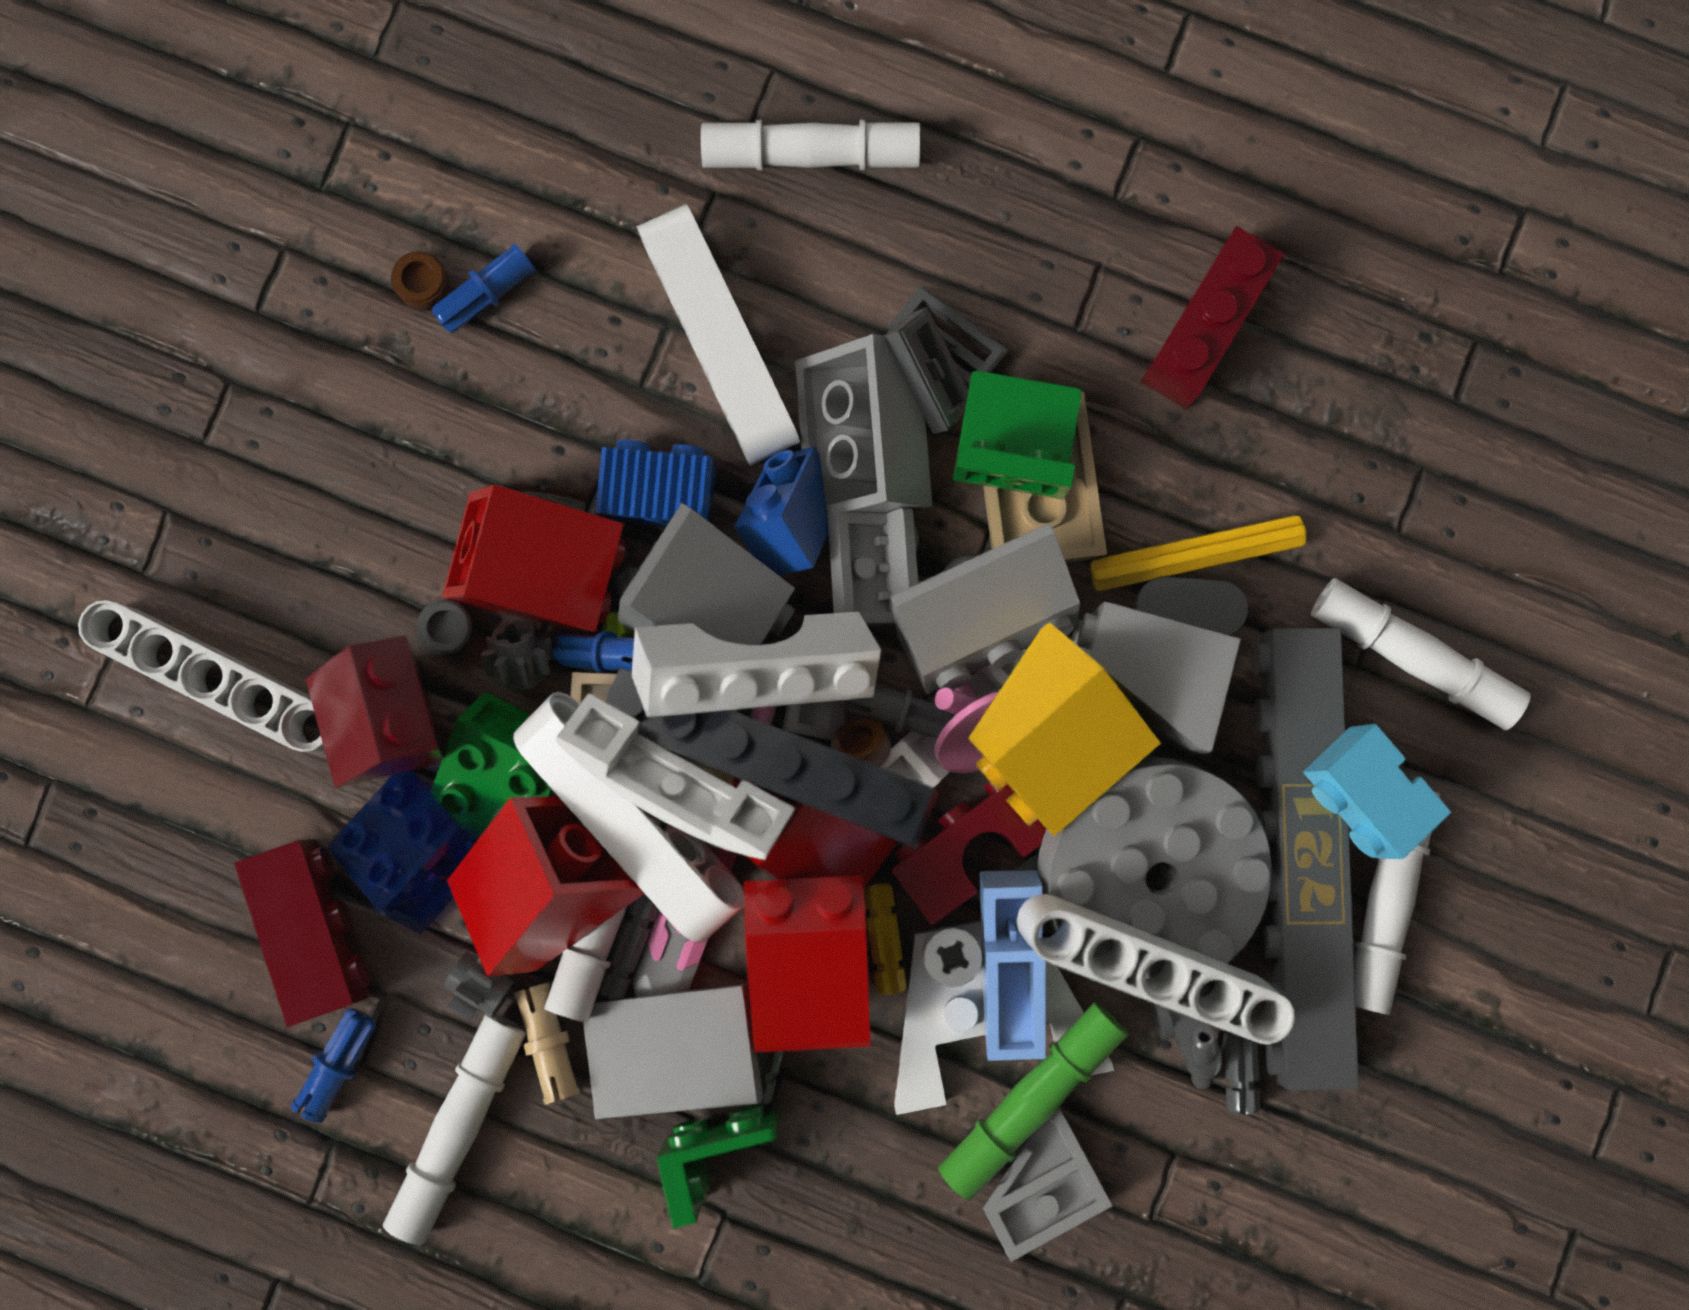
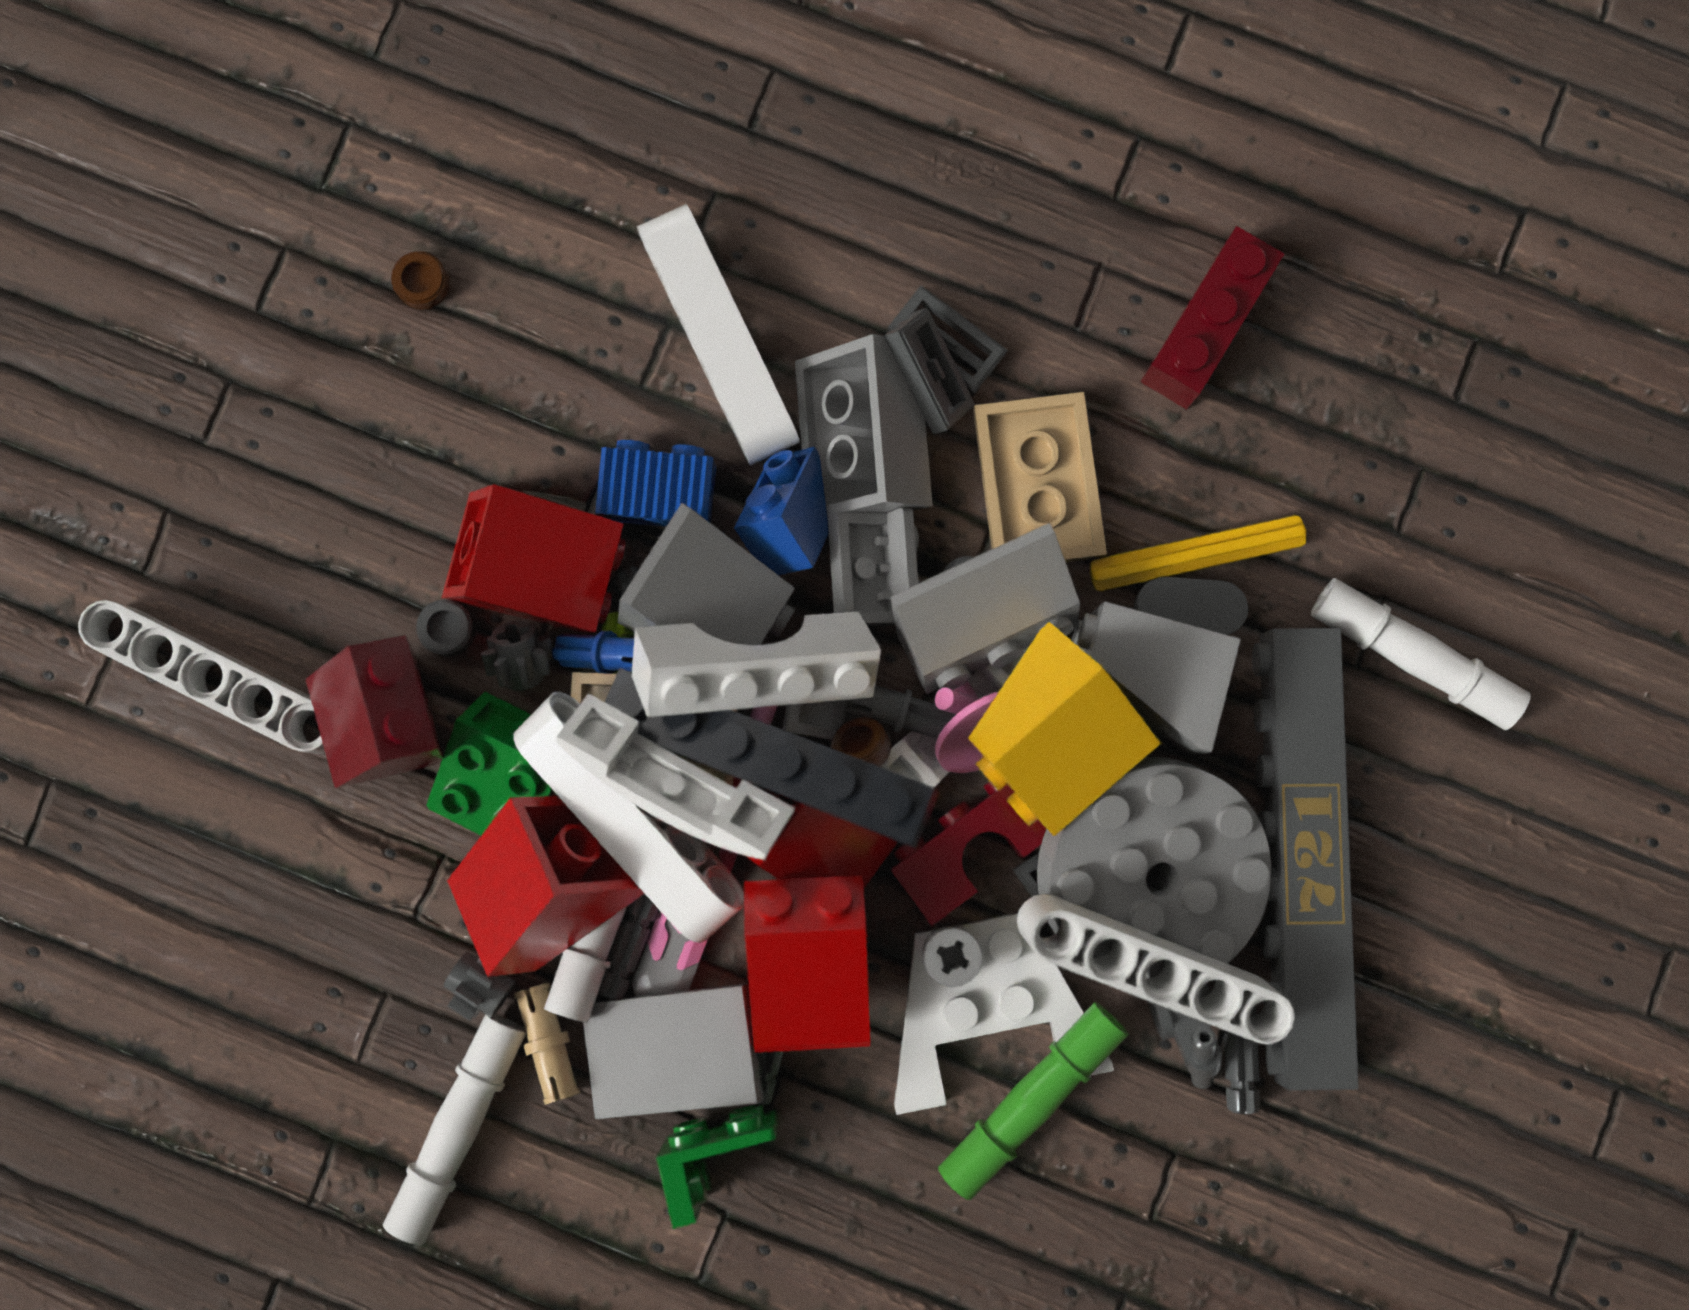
dark red brick [234,839,370,1028] -> none
blue axle [291,1008,376,1123] -> none
clear blue bracket [328,771,481,935] -> none
blue axle [432,243,536,333] -> none
white piece [701,120,920,171] -> none
yellow axle [864,883,907,995] -> none
green bracket [953,371,1082,500] -> none
light blue slope [980,870,1046,1061] -> none
light grey wing [983,1108,1112,1262] -> none
medium azure brick [1303,724,1451,859] -> none
white piece [1354,792,1440,1015] -> none

